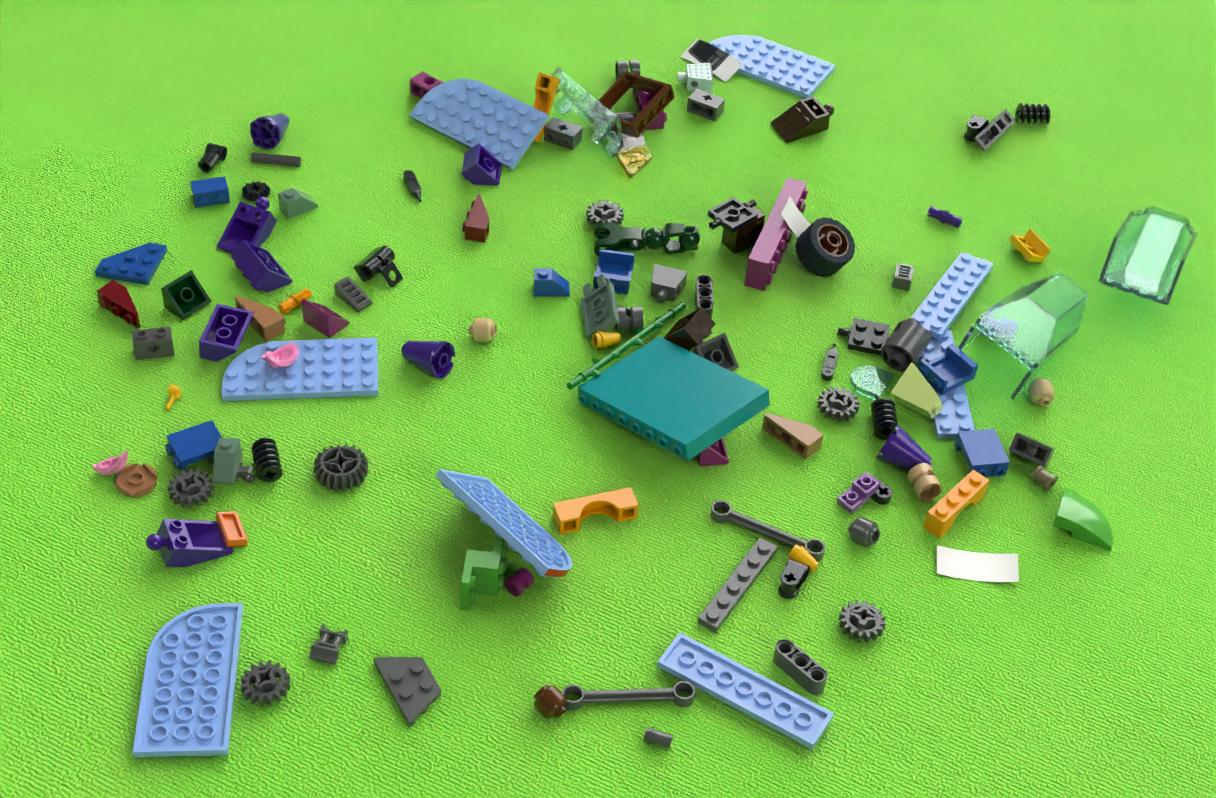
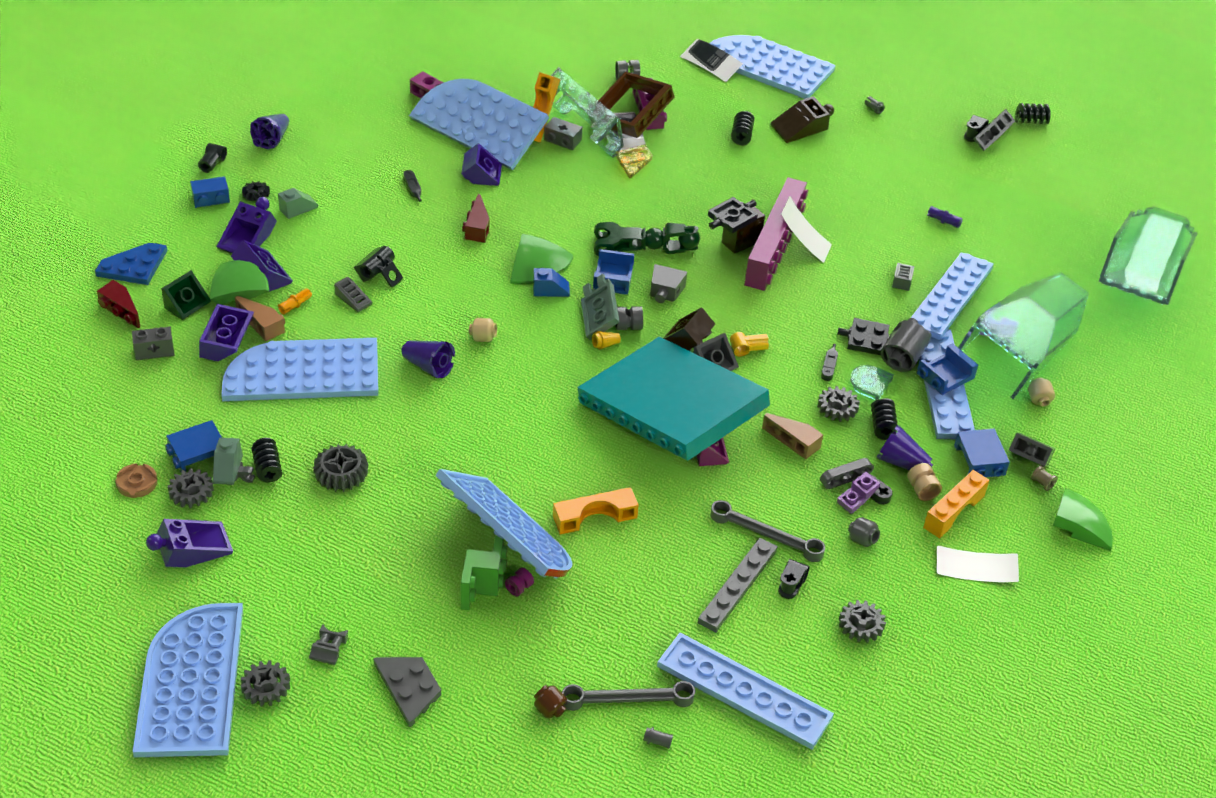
bright pink hat [92,450,128,475] -> none
yellow hand [165,384,182,411] -> none
orange tile [215,511,248,547] -> none
dark grey axle [251,152,301,167] -> none
bright pink hat [261,342,299,369] -> none
magenta slope [302,299,350,338] -> none
green plant [567,302,686,390] -> none
dark grey gear [586,200,624,225] -> none
light aqua torso [677,63,713,93] -> none
brick [687,89,725,121] -> none
black beam [695,275,714,319] -> none
dark grey beam [773,639,828,695] -> none
yellow cone [787,544,819,573] -> none
black wheel [795,217,855,277] -> none
yellowish green slope [891,363,943,420] -> none
yellow bracket [1009,229,1051,263] -> none
none -> bright green brick [210,260,269,305]
none -> bright green brick [511,234,573,284]
none -> yellow piece [730,332,769,357]
none -> piece [731,111,755,146]
none -> dark grey beam [820,458,874,489]
none -> dark grey pin [865,96,885,114]

